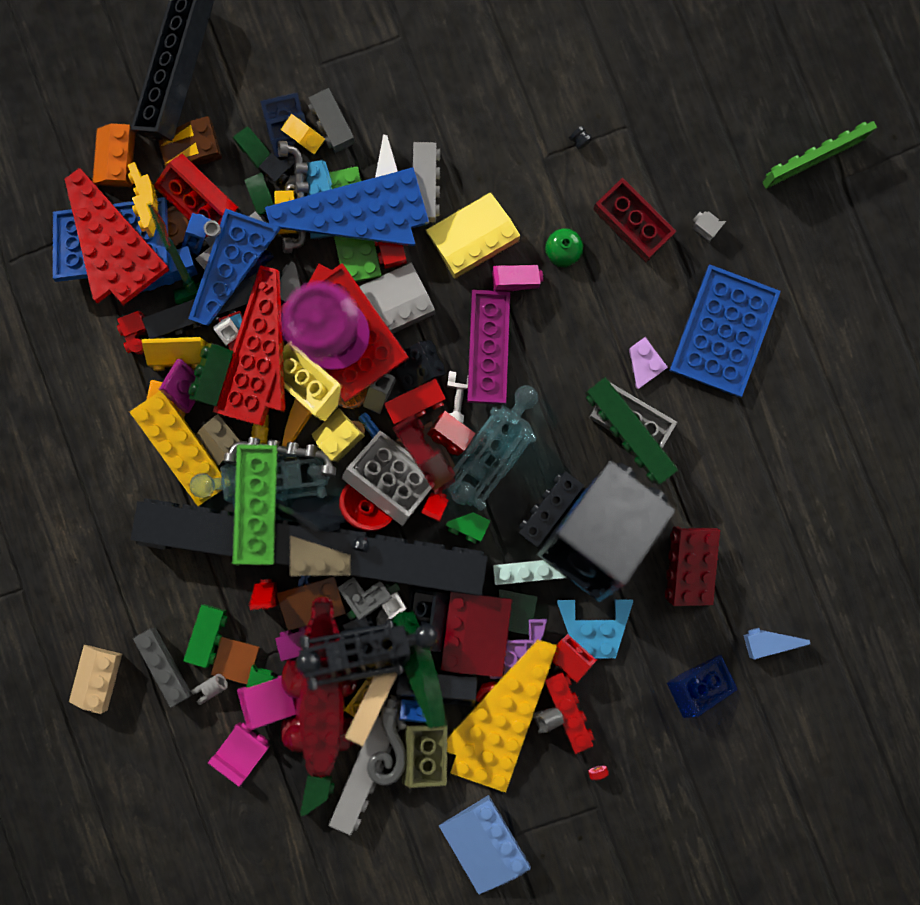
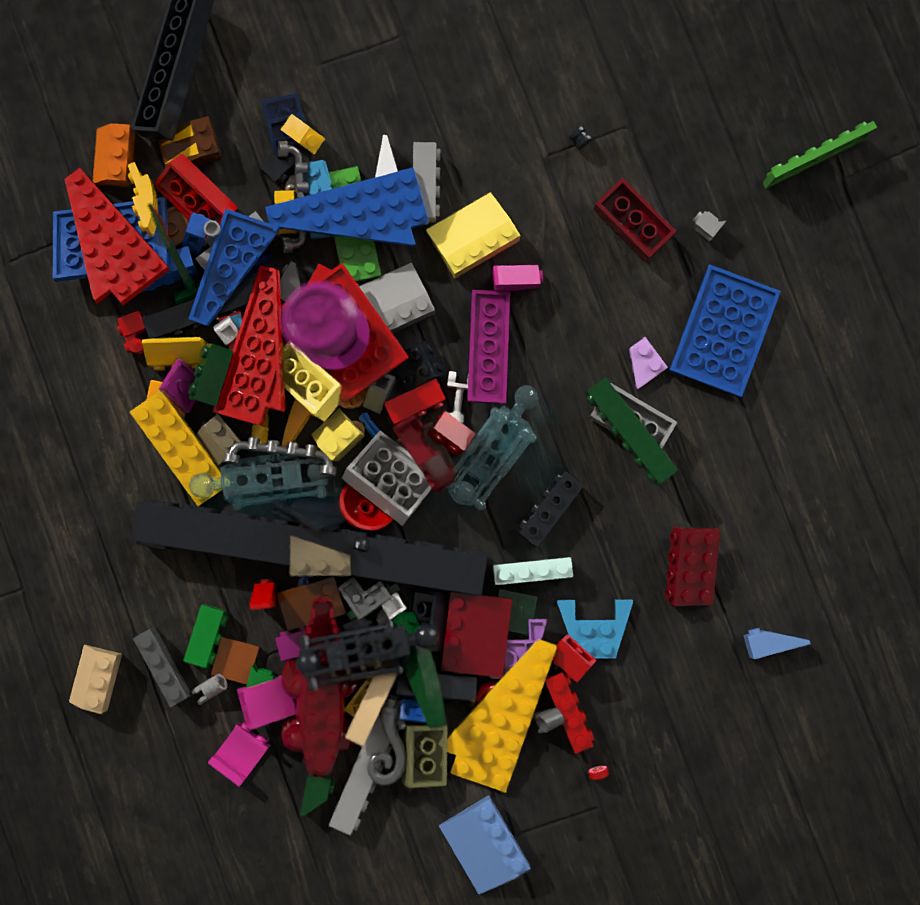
dark green slope [232,126,270,168] -> none
bright green plate [233,445,278,564] -> none
dark green slope [245,173,275,216] -> none
dark grey brick [308,88,355,153] -> none
red brick [374,241,407,269] -> none
red slope [421,492,449,521] -> none
green slope [446,513,491,544] -> none
brick [537,461,675,602] -> none
green cylinder [545,228,583,267] -> none
clear blue slope [667,655,738,718] -> none

